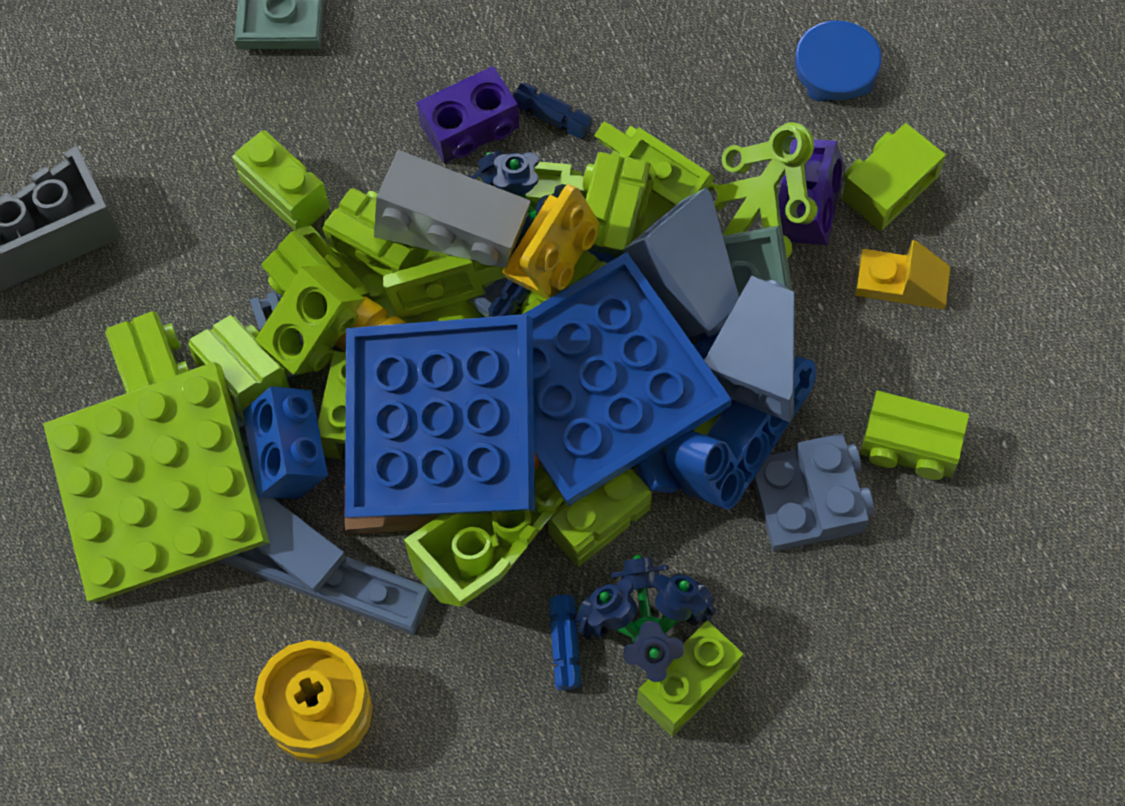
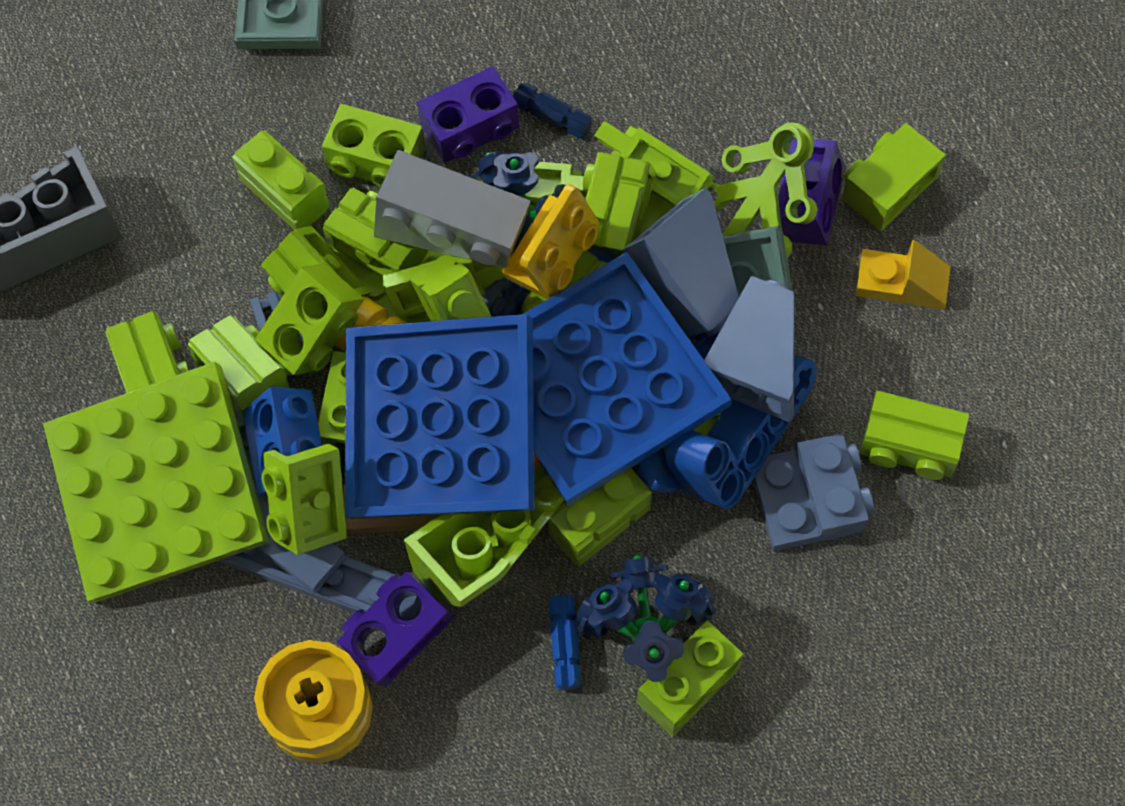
blue tile [794,20,882,102] -> none
none -> lime bracket [262,444,347,555]
none -> lime brick [322,103,426,187]
none -> dark purple brick [336,571,455,687]
none -> lime brick [410,254,492,322]

